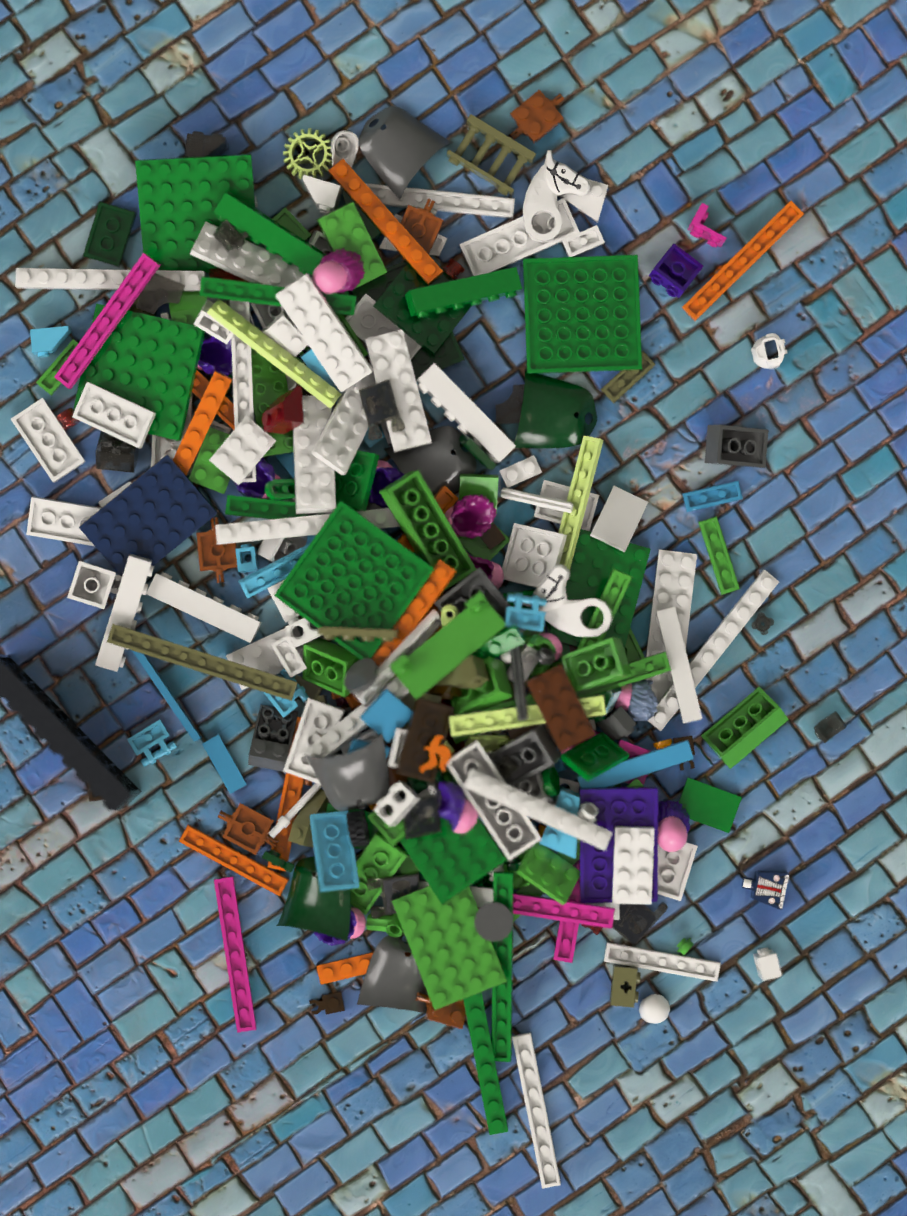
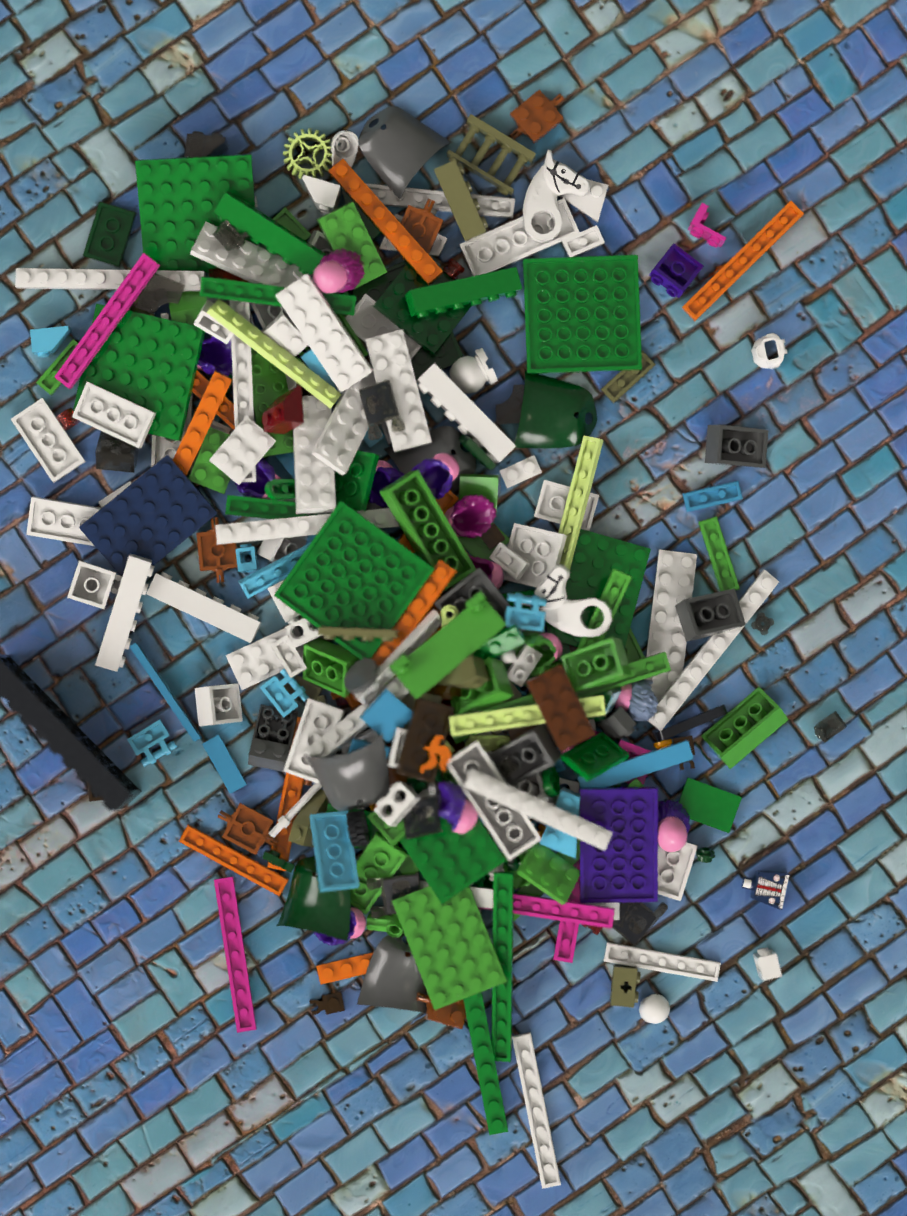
olive plate [107,624,298,701] -> none
dark grey tile [474,902,513,942] -> none
white axle [500,488,574,513] -> none
dark grey axle [510,645,528,721] -> none
dark grey plate [536,648,555,665] -> none
white plate [578,803,598,823] -> none
white tile [590,486,648,552] -> none
white plate [612,826,654,904] -> none
white tile [656,607,702,724] -> none
bright green plate [677,938,694,955] -> none
none -> white slope [195,683,243,726]
none -> dark purple hair [411,453,459,499]
none -> olive brick [434,160,488,242]
none -> white tile [450,348,498,394]
none -> white plate [489,542,530,580]
none -> black beam [655,704,728,742]
none -> dark grey slope [675,588,746,642]
none -> dark green plate [696,847,715,863]

